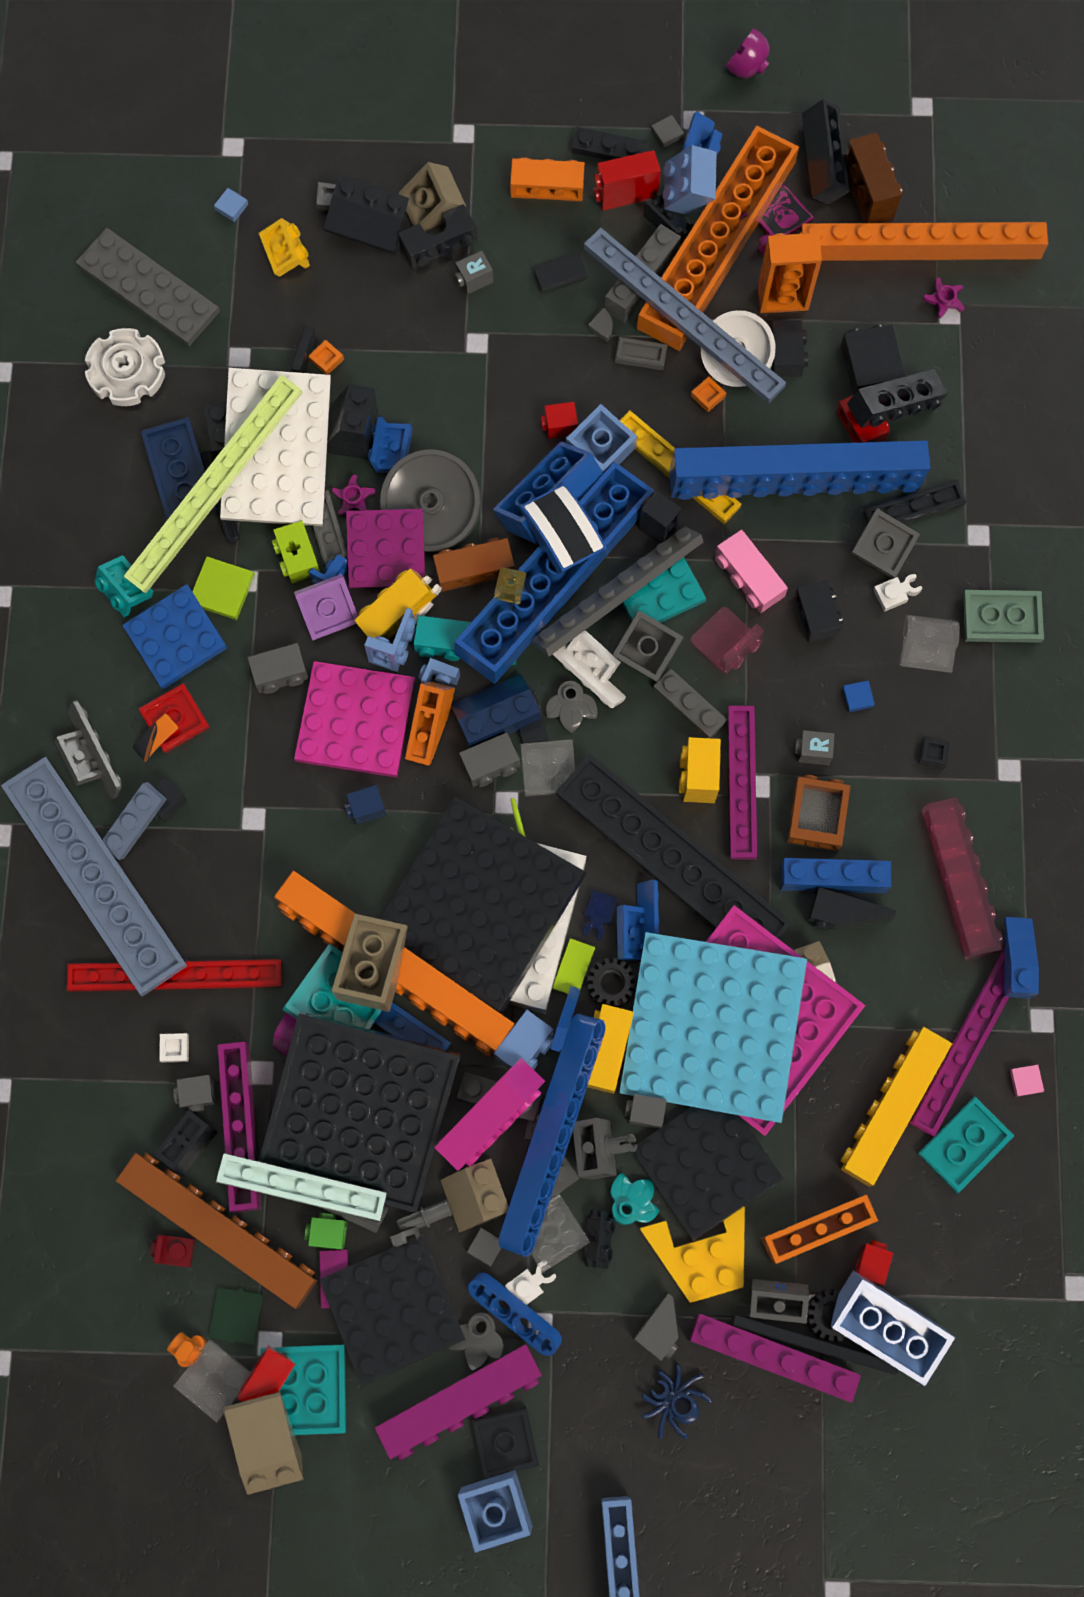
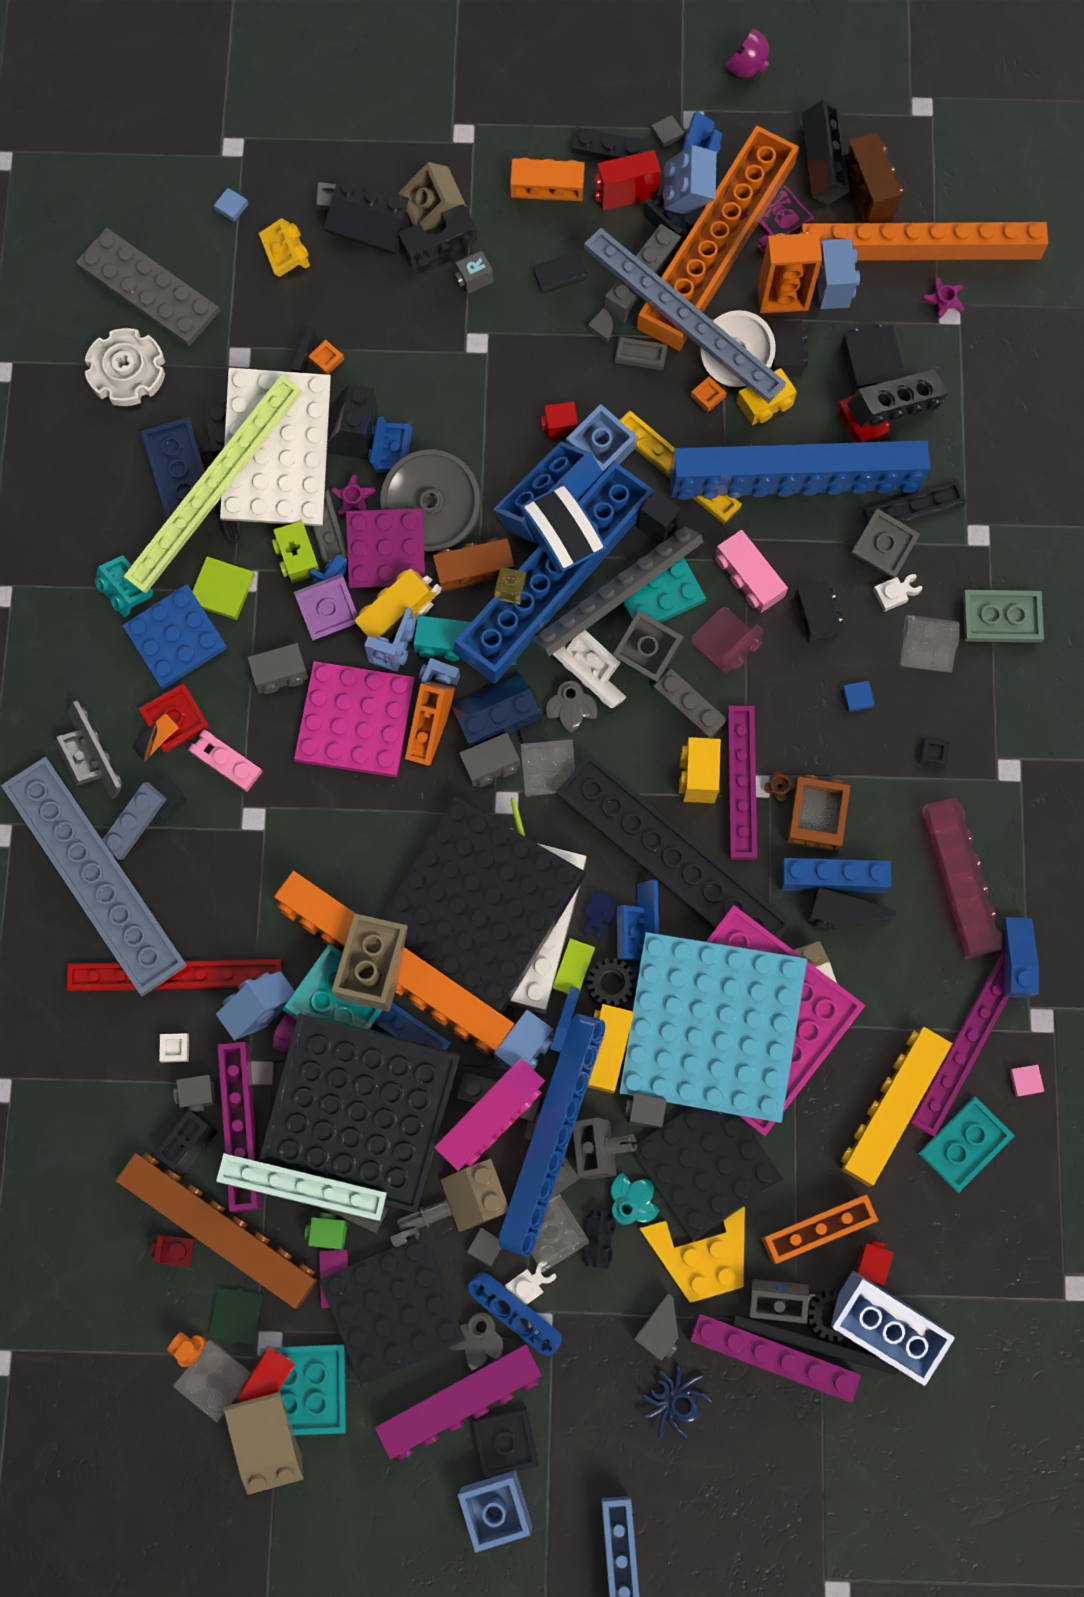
dark blue brick [344,785,386,825] -> none
dark grey brick [794,730,835,765] -> none
none -> bright pink plate [188,729,262,792]
none -> medium blue brick [216,971,295,1040]
none -> yellow brick [737,368,797,426]
none -> reddish brown plate [764,771,795,802]
none -> medium blue brick [817,239,860,309]

